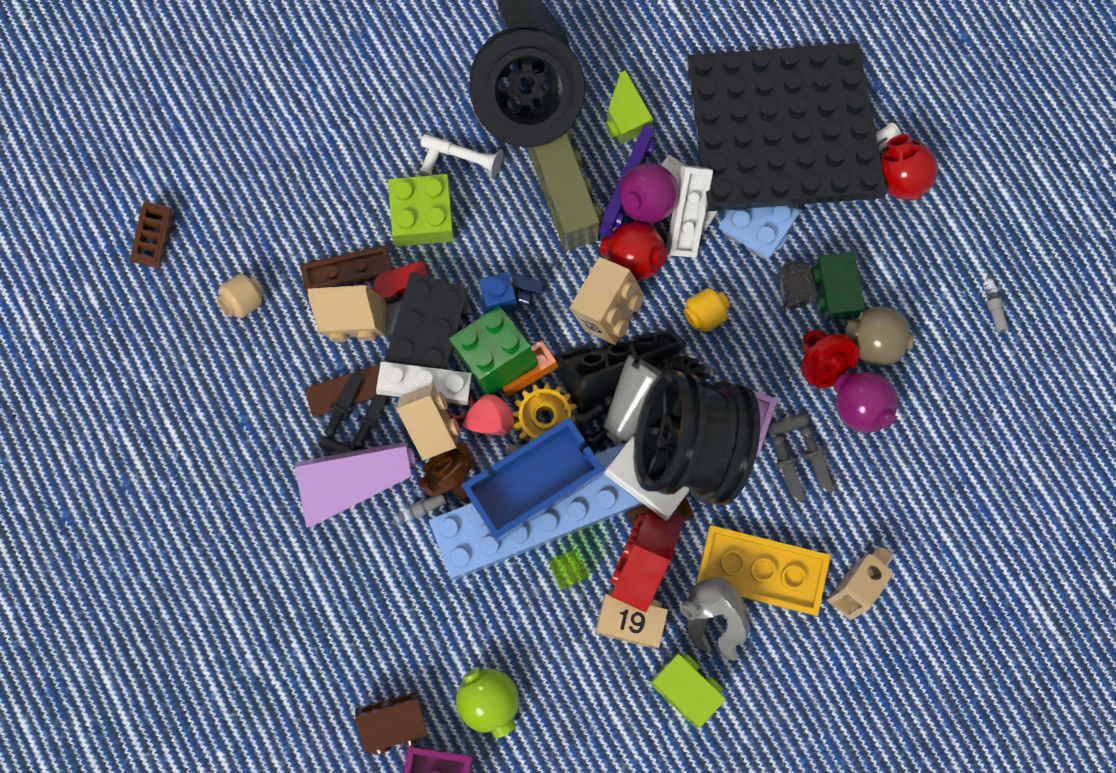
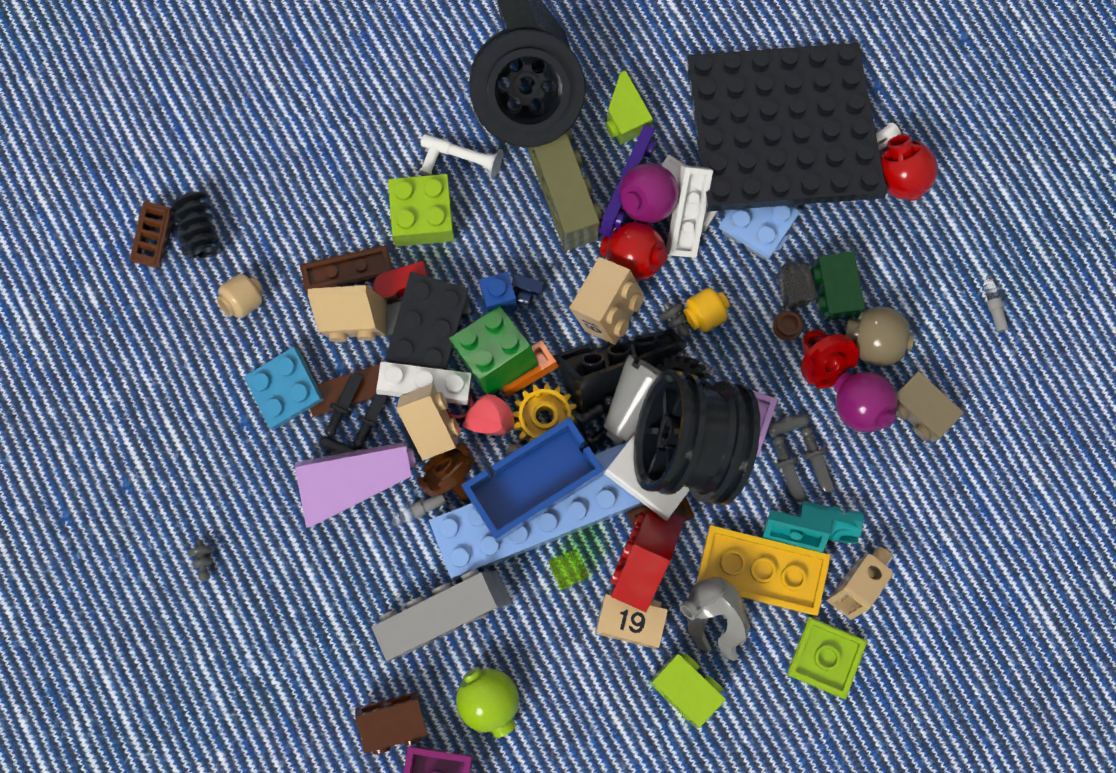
none -> black piece [171,192,221,258]
none -> dark grey hair [188,540,214,582]
none -> dark azure plate [244,347,324,430]
none -> light grey wedge [371,569,513,662]
none -> dark grey hair [660,301,689,337]
none -> teal plate [762,501,864,553]
none -> reddish brown plate [773,311,803,341]
none -> lime tile [786,616,868,700]
none -> dark tan brick [895,371,964,443]

